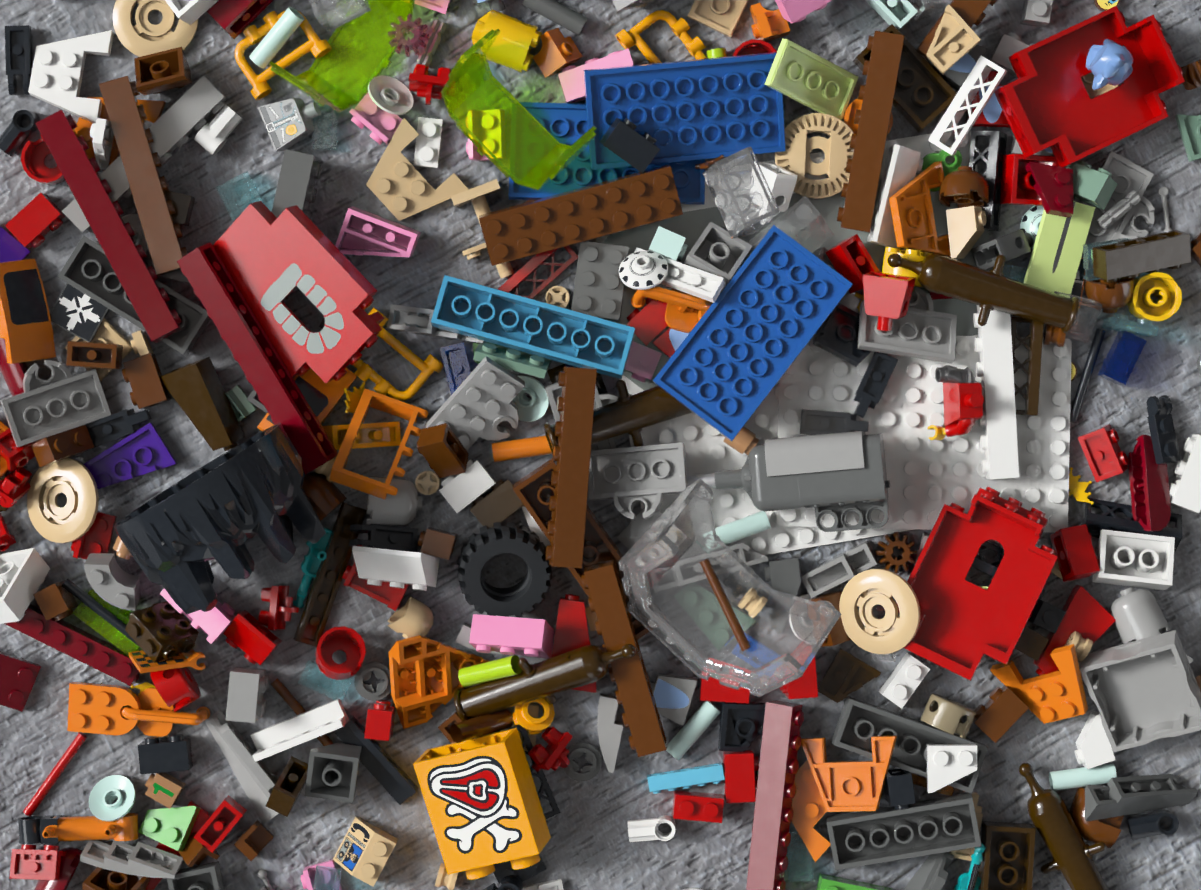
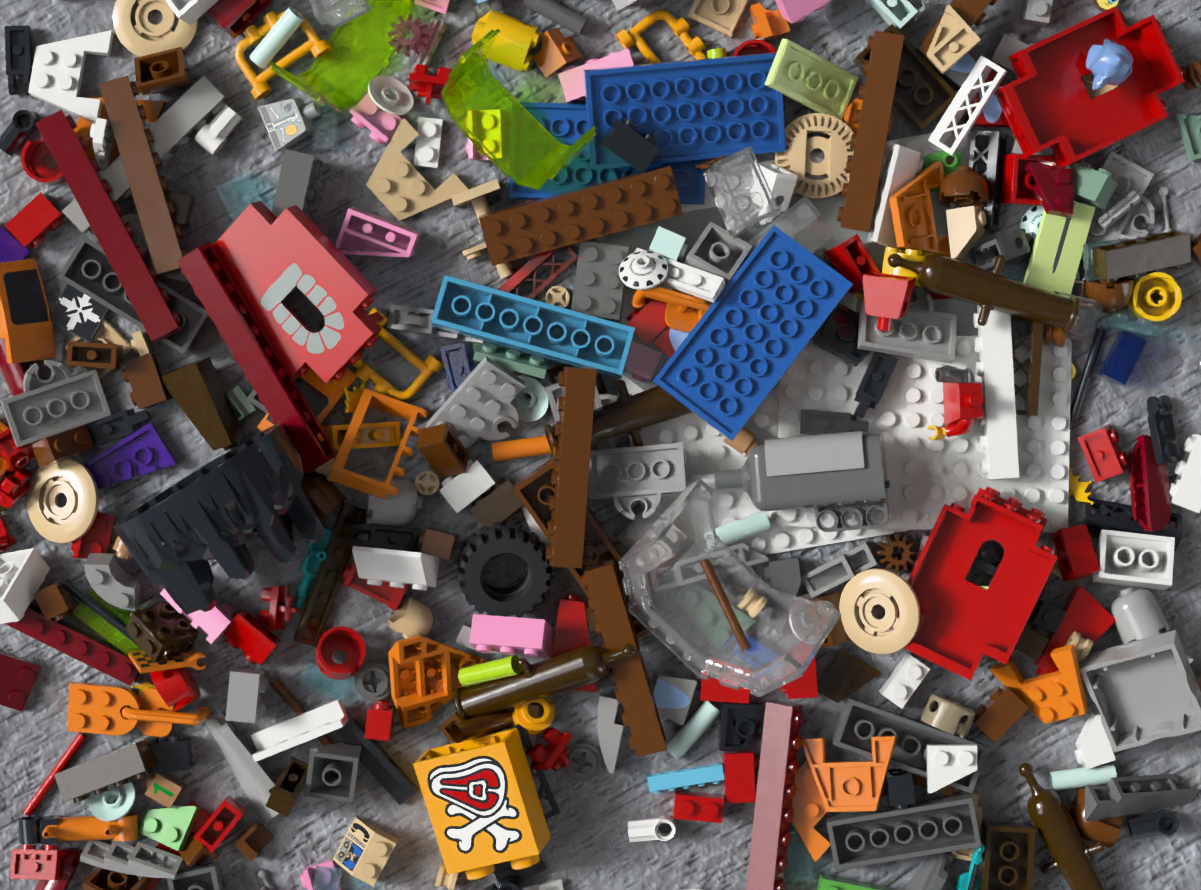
none -> brick [54,739,157,804]

